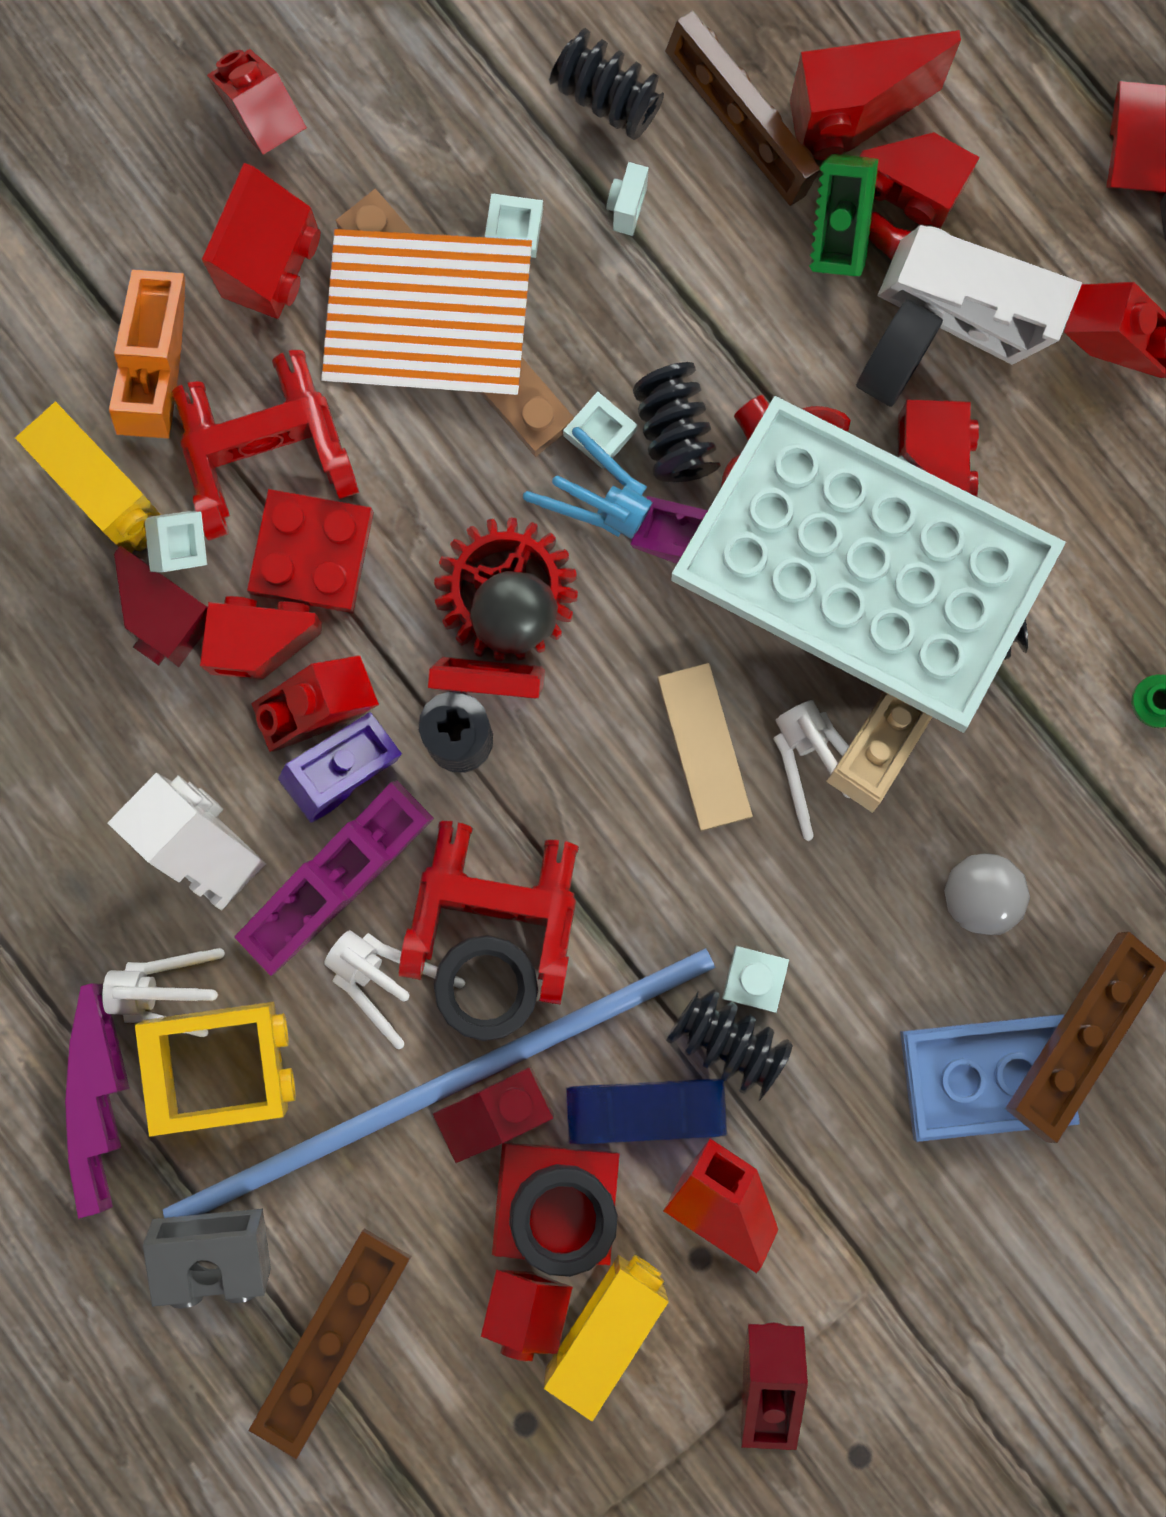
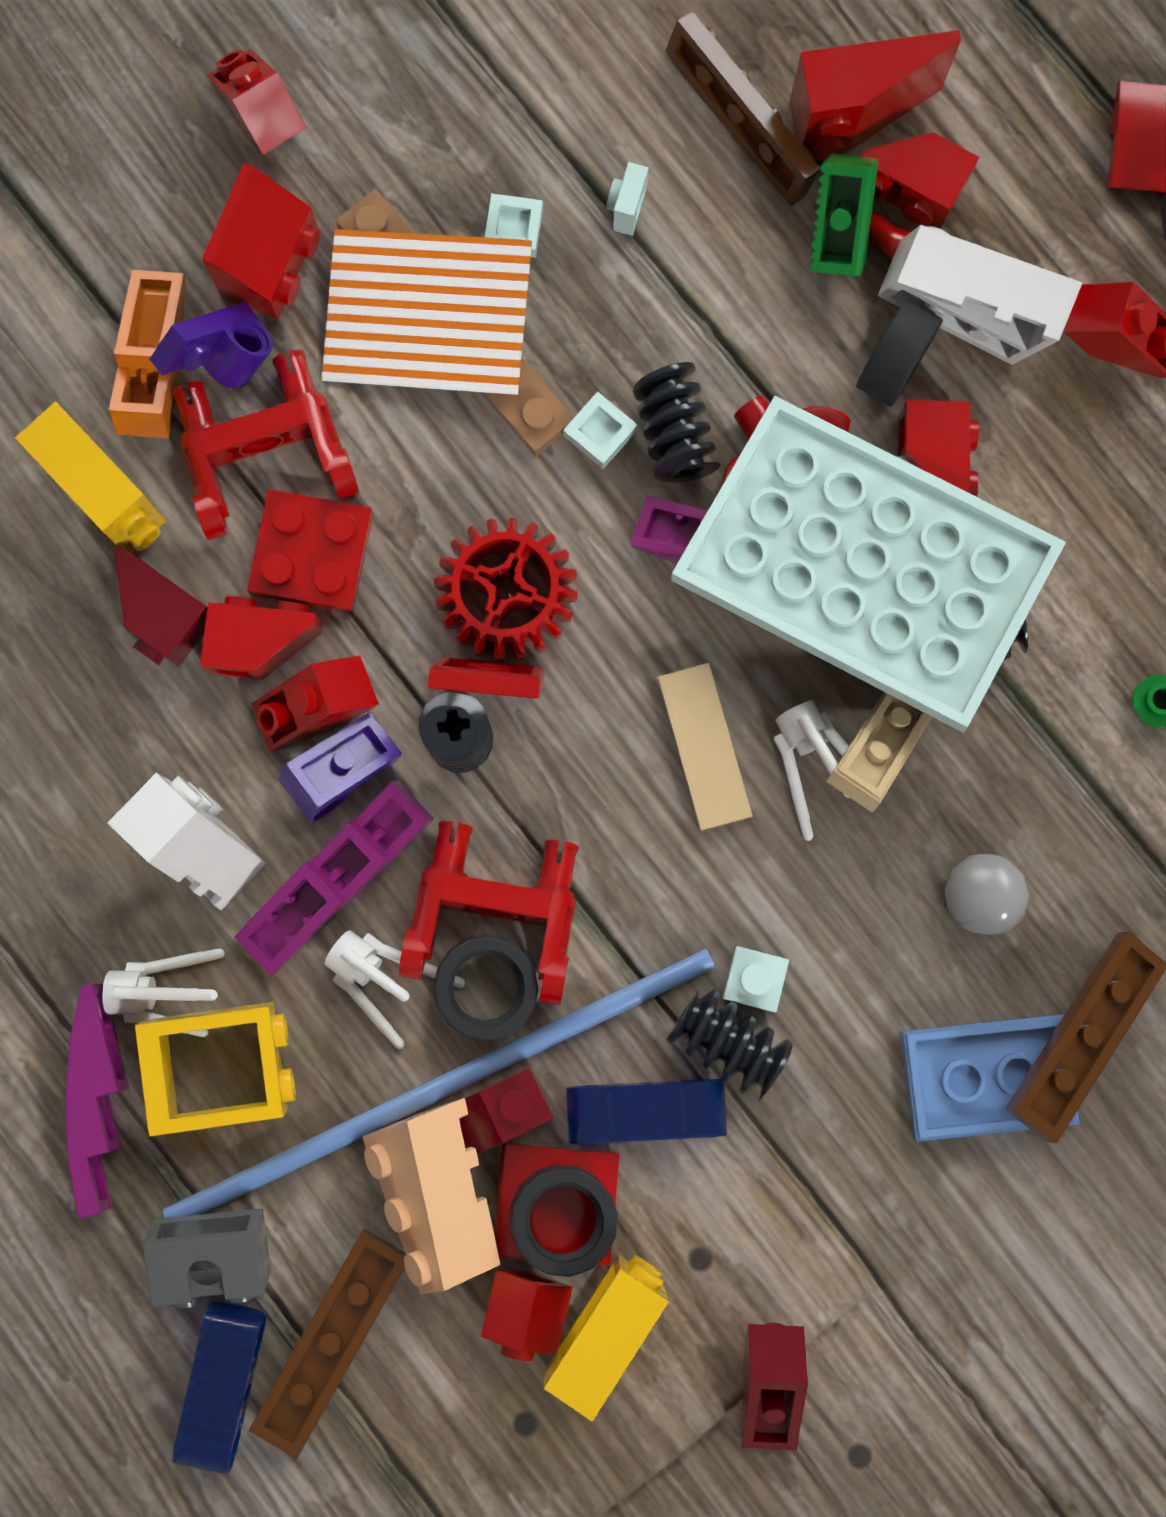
light aqua plate [144,511,207,572] -> none
pearl dark grey hair [470,571,558,655] -> none
dark azure plant [523,427,653,539] -> none
black piece [549,28,664,140] -> none
red slope [663,1138,779,1274] -> none
none -> dark purple plate [149,302,273,389]
none -> clear blue beam [172,1299,267,1475]
none -> light nougat wedge [362,1098,501,1295]

